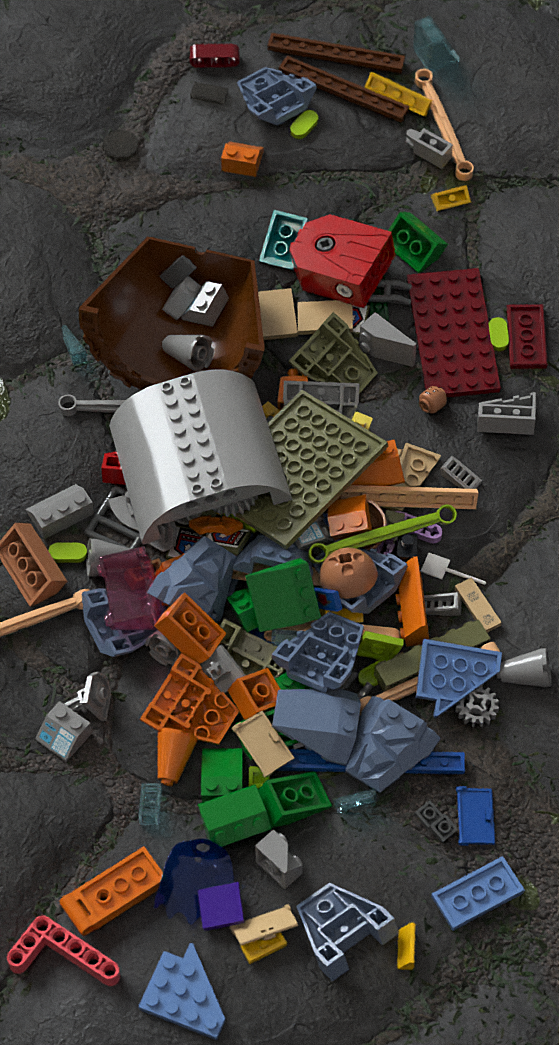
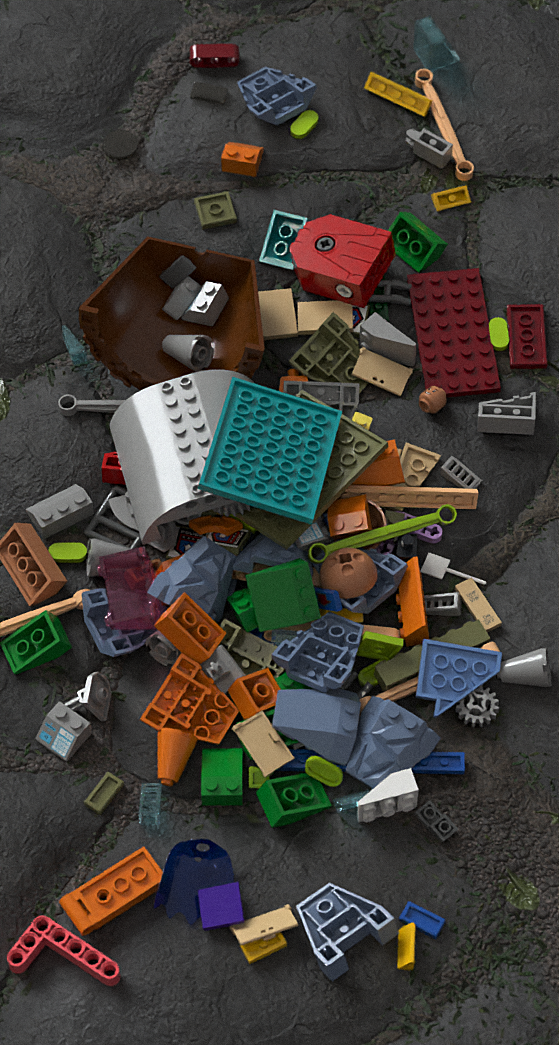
medium blue wing [138,943,225,1040] -> none
green slope [197,785,271,849] -> none
light grey slope [255,830,302,889] -> none
reddish brown plate [267,33,405,73] -> none
reddish brown plate [279,56,410,122] -> none
medium blue plate [431,856,524,931] -> none
blue door [456,786,495,846] -> none
none -> green slope [0,610,72,675]
none -> olive tile [84,772,125,815]
none -> olive tile [194,191,237,230]
none -> teal plate [197,377,342,525]
none -> lime tile [305,756,343,787]
none -> tan door [351,346,413,397]
none -> white slope [357,768,418,822]
none -> blue tile [399,901,446,939]

